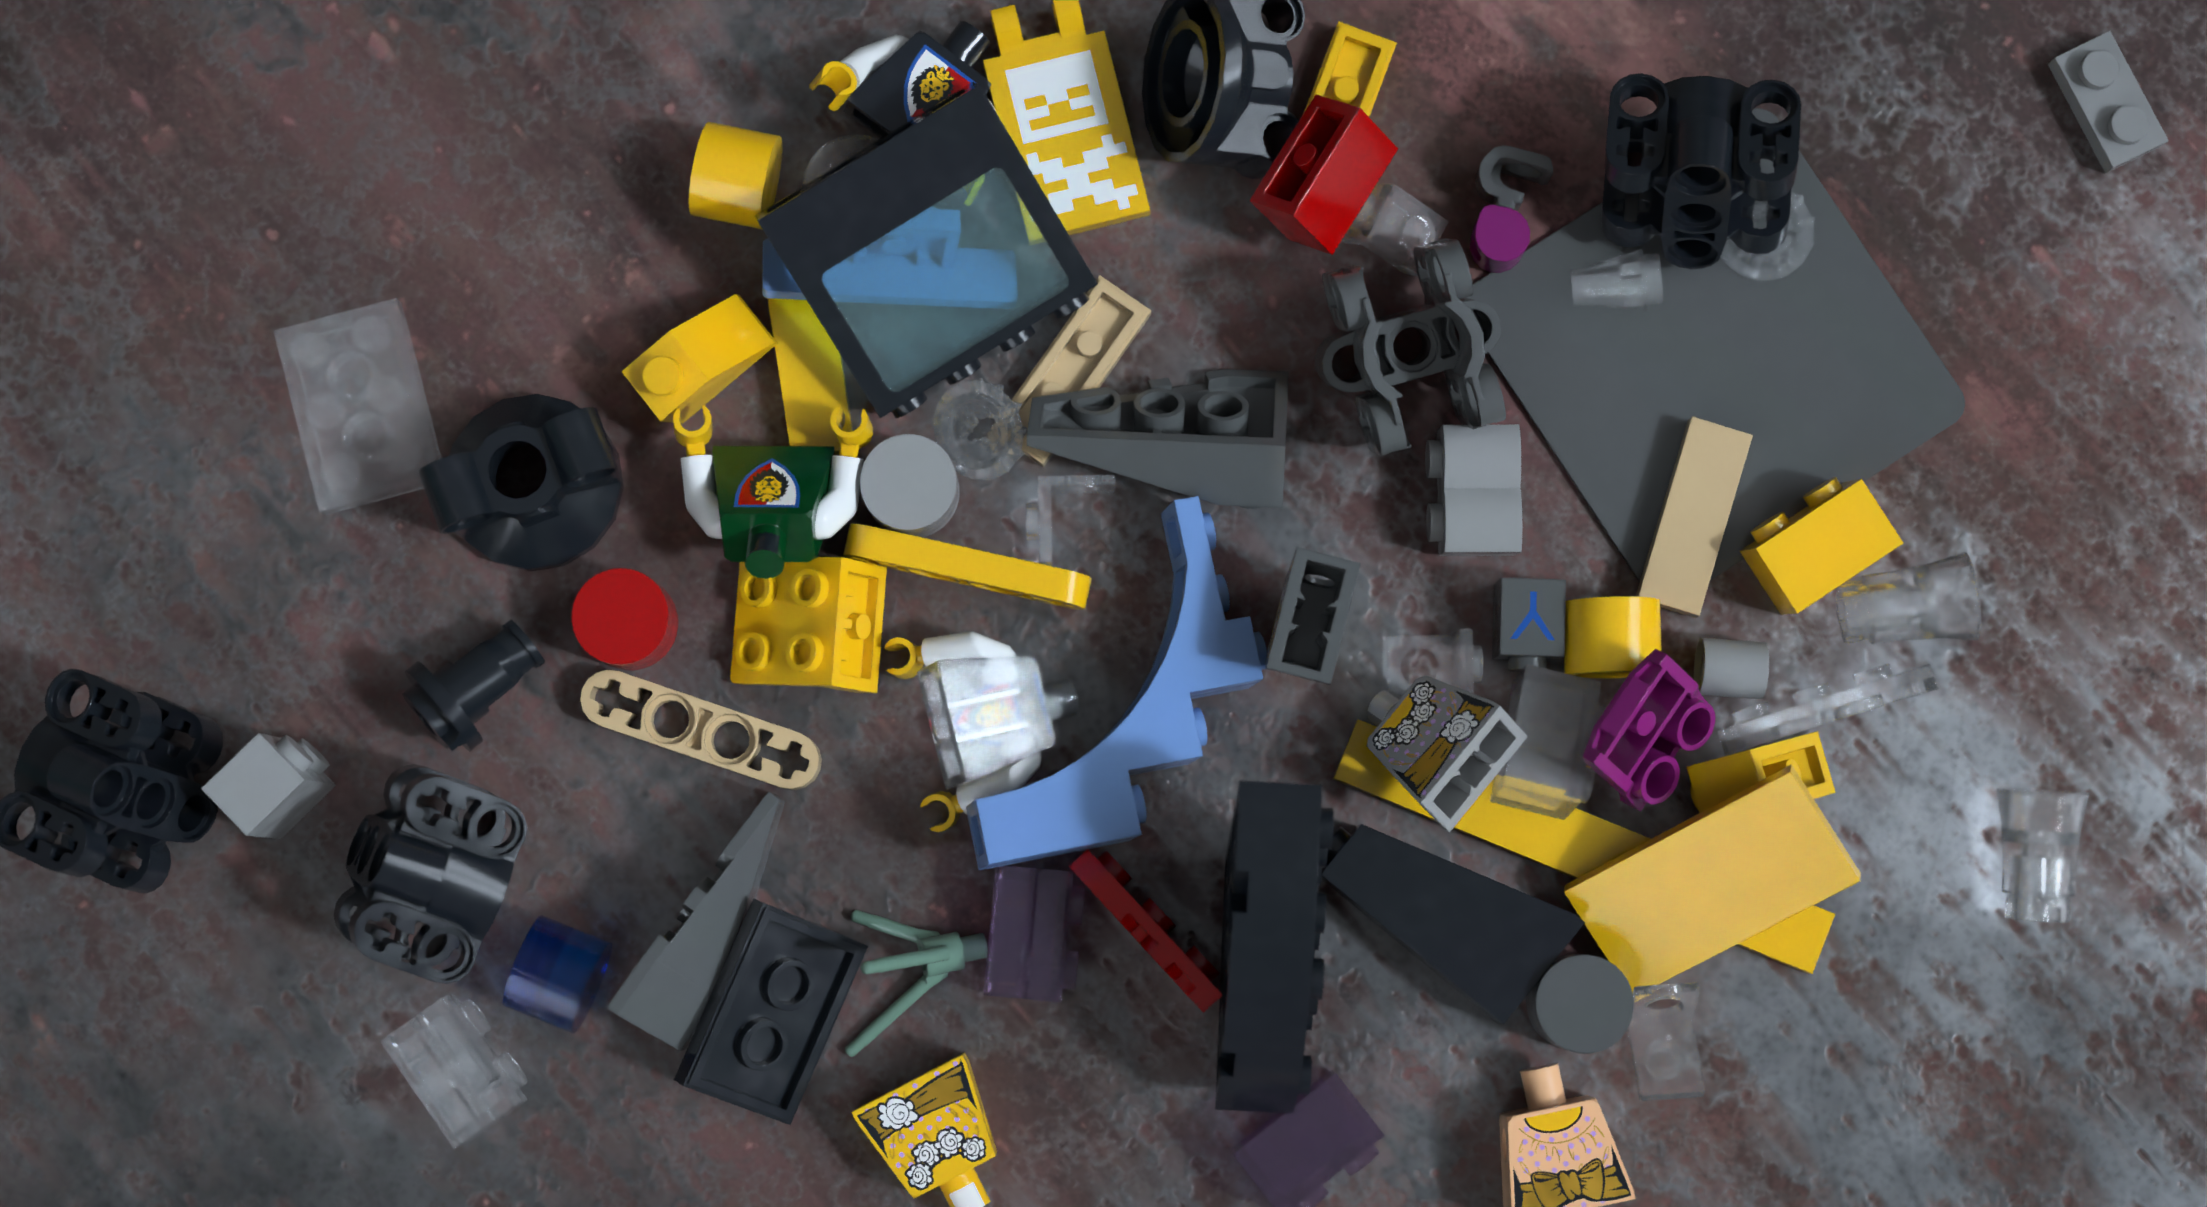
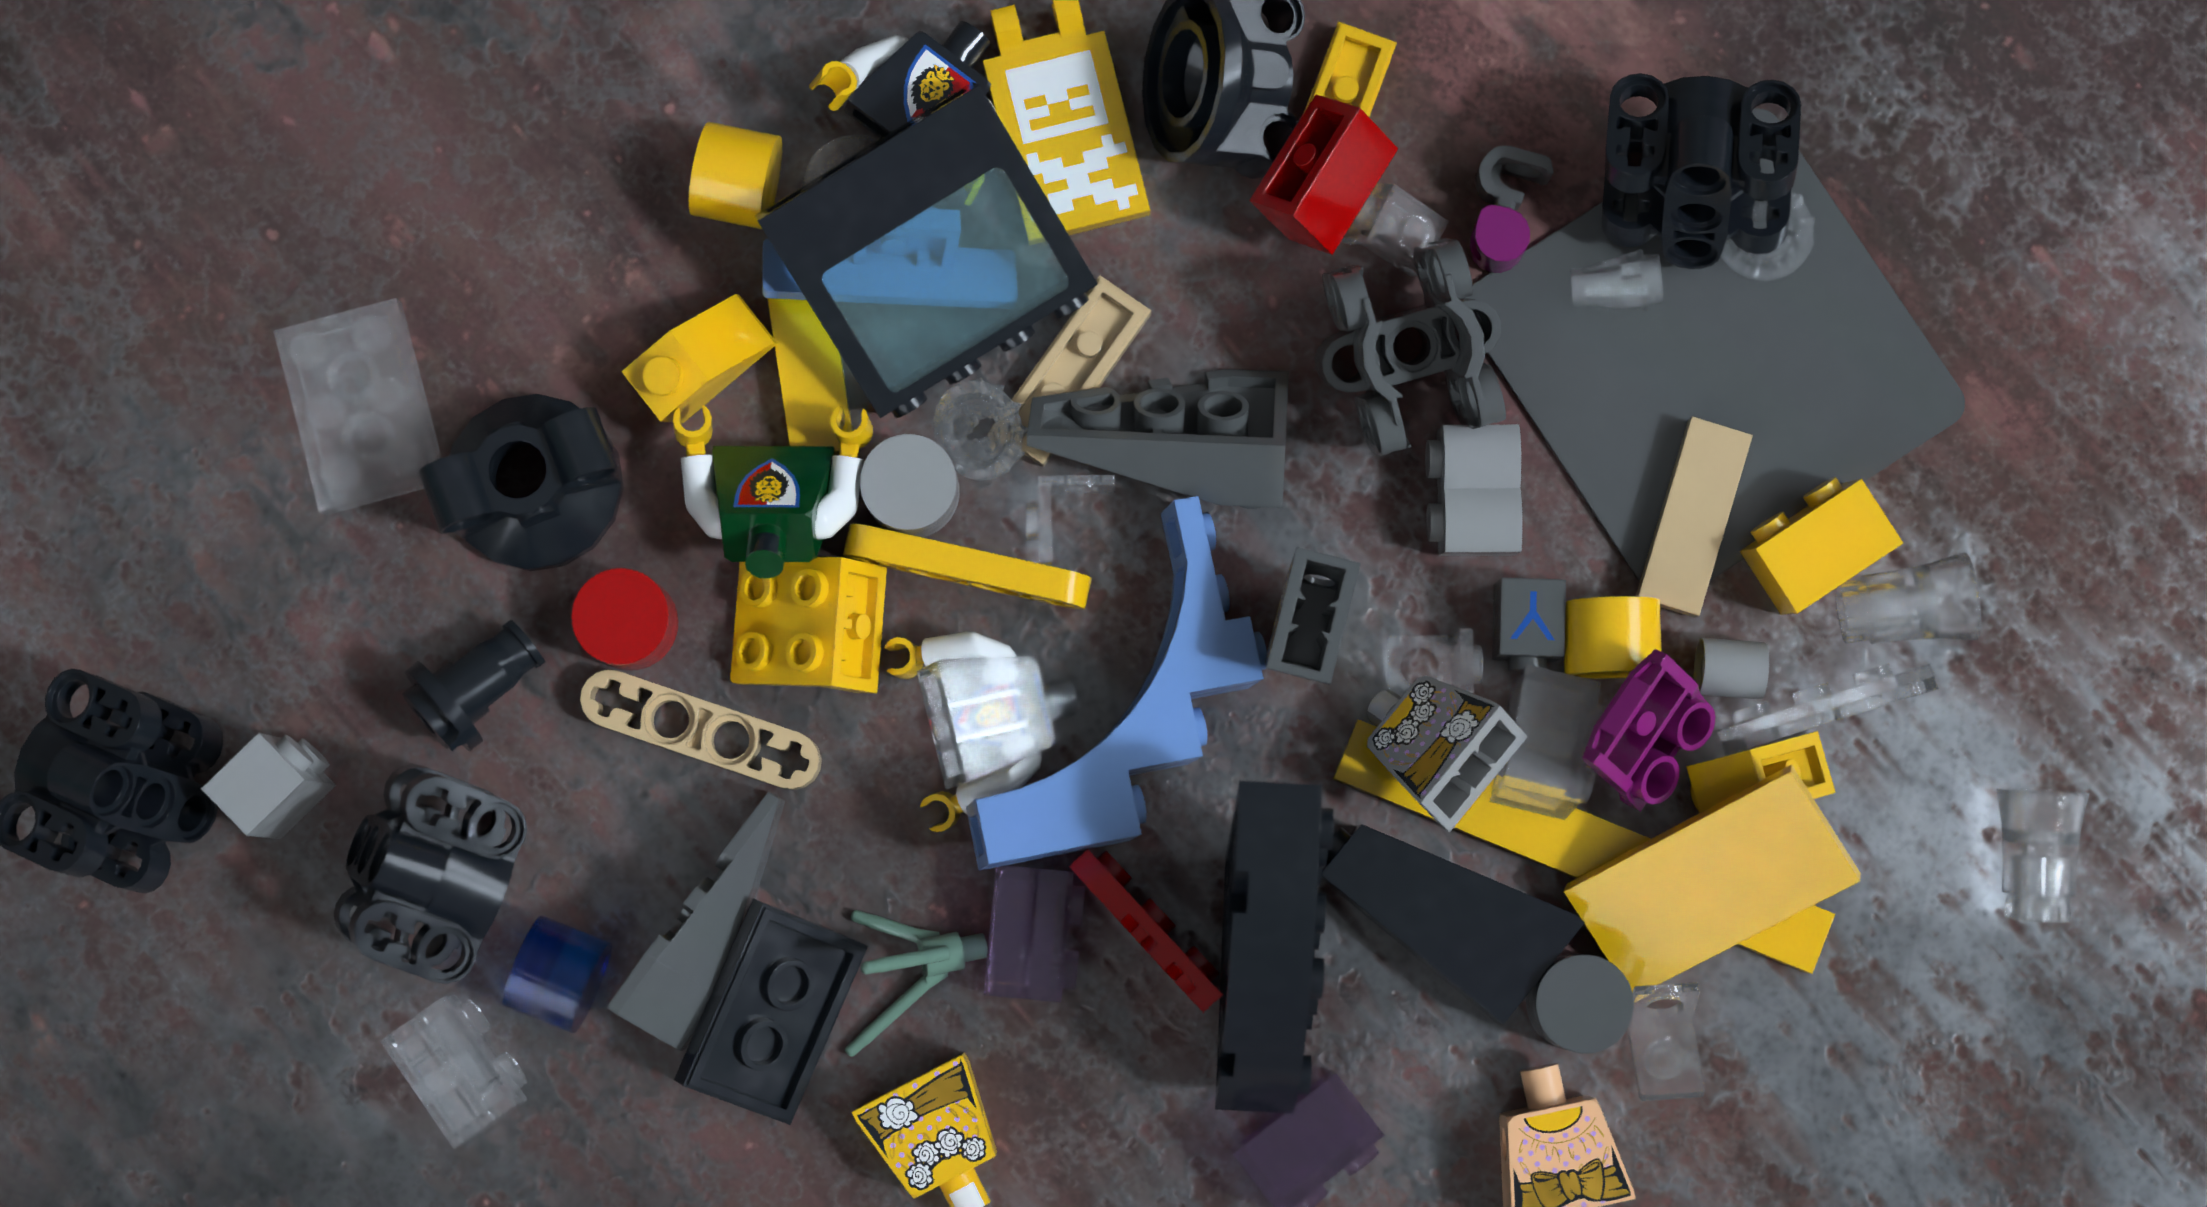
light grey plate [2048,31,2169,174] -> none

